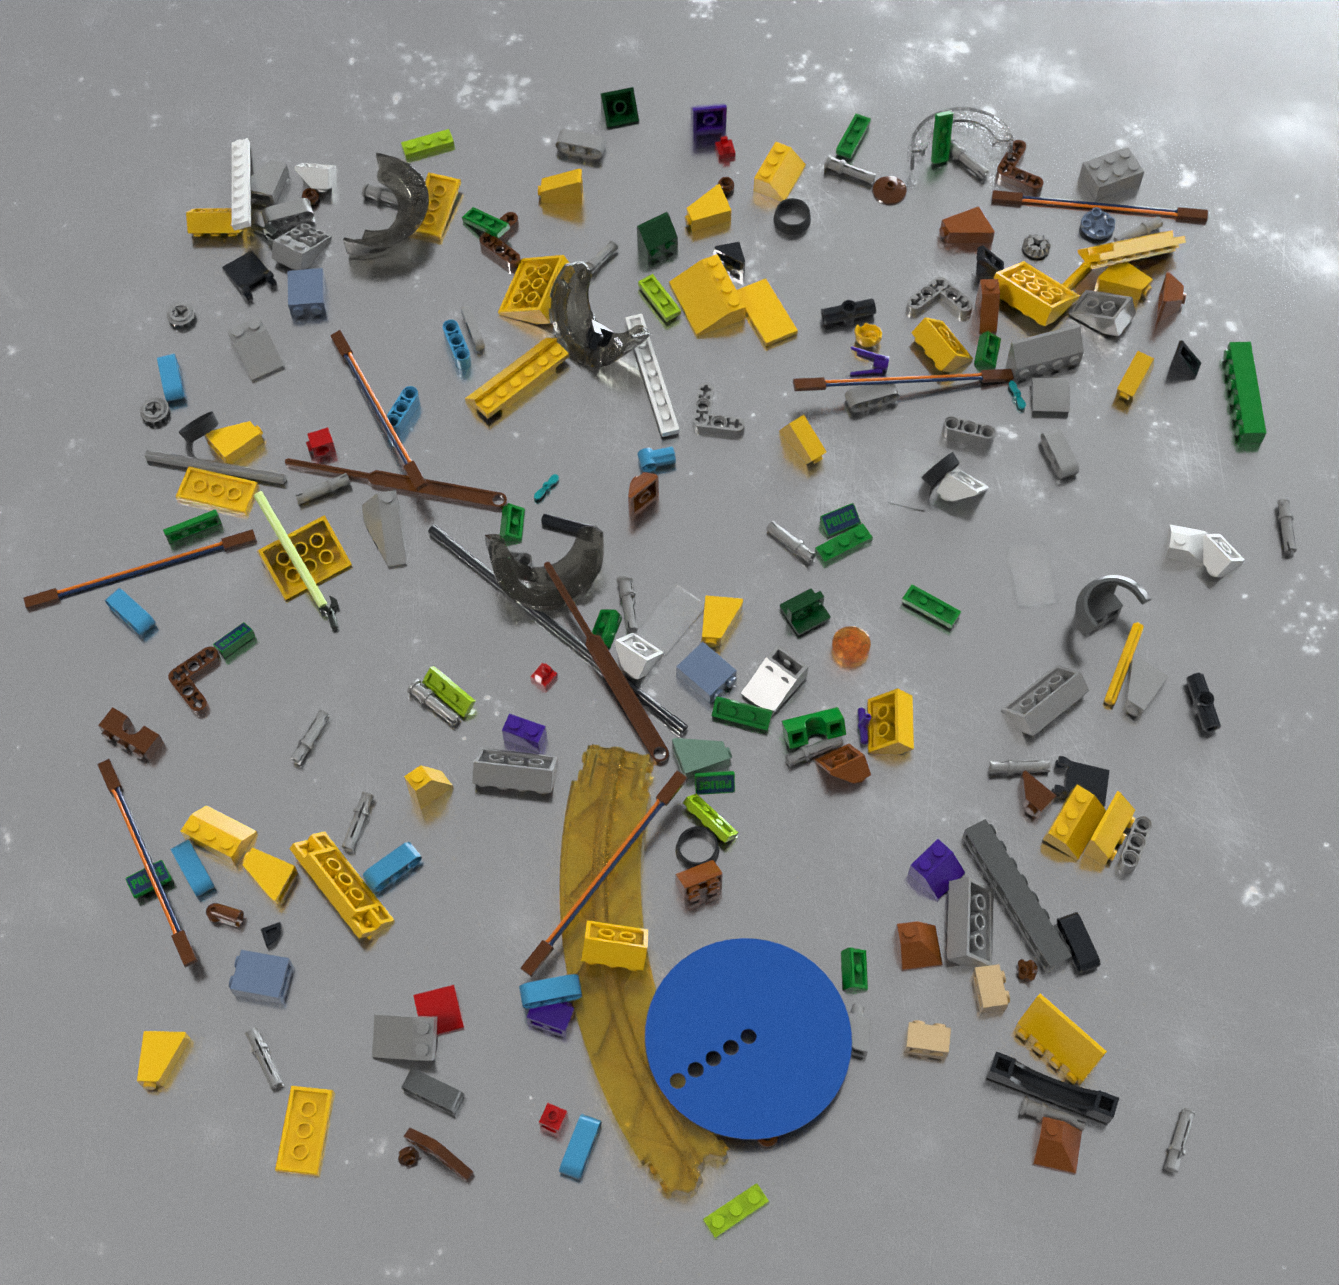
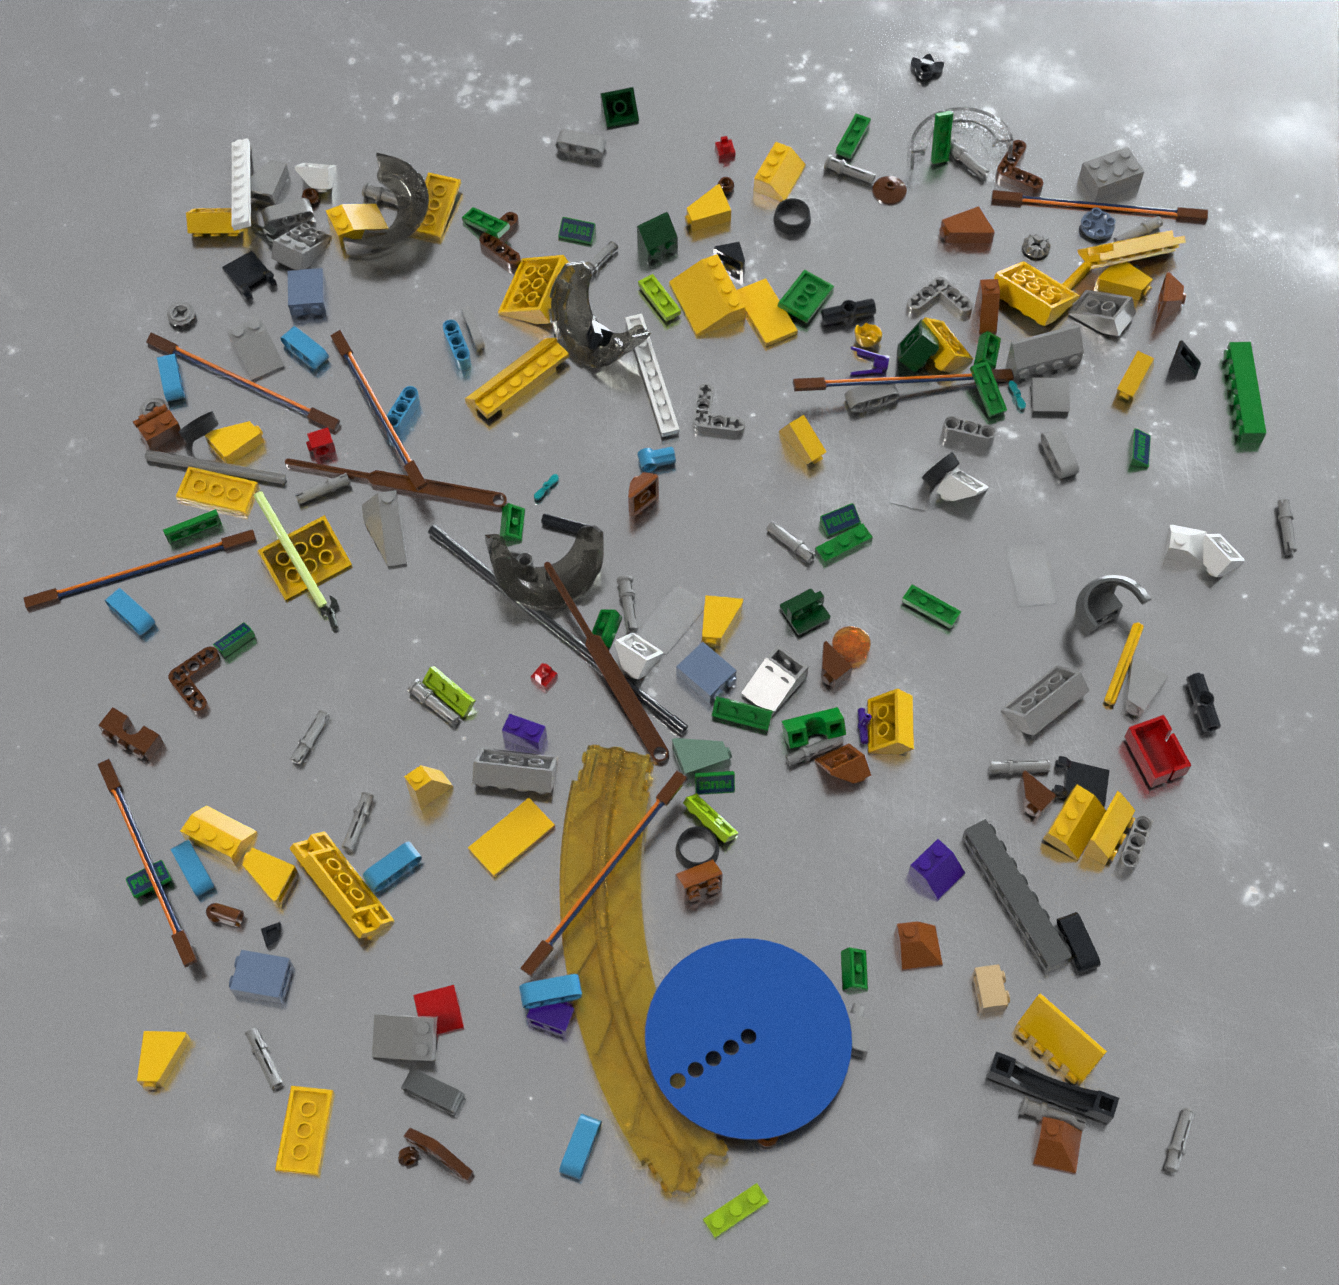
lime plate [401,129,455,159] -> none
yellow slope [538,169,583,204] -> none
red brick [539,1103,568,1137] -> none
yellow slope [581,920,648,971] -> none
dark purple slope [691,103,727,133] -> none
tan brick [905,1020,951,1058] -> none
light grey slope [946,877,994,967] -> none
black slope [976,245,1004,277] -> none
reddish brown plate [1018,959,1038,980] -> none
none -> dark orange brick [133,404,181,450]
none -> piece [146,332,340,431]
none -> dark azure beam [280,326,329,369]
none -> yellow slope [326,204,389,248]
none -> yellow tile [468,798,555,878]
none -> slope [558,217,596,244]
none -> green tile [777,269,834,323]
none -> reddish brown slope [821,641,852,689]
none -> dark green slope [898,320,939,372]
none -> black plate [911,54,944,79]
none -> green plate [969,361,1007,418]
none -> red piece [1124,715,1191,787]
none -> slope [1130,428,1151,468]

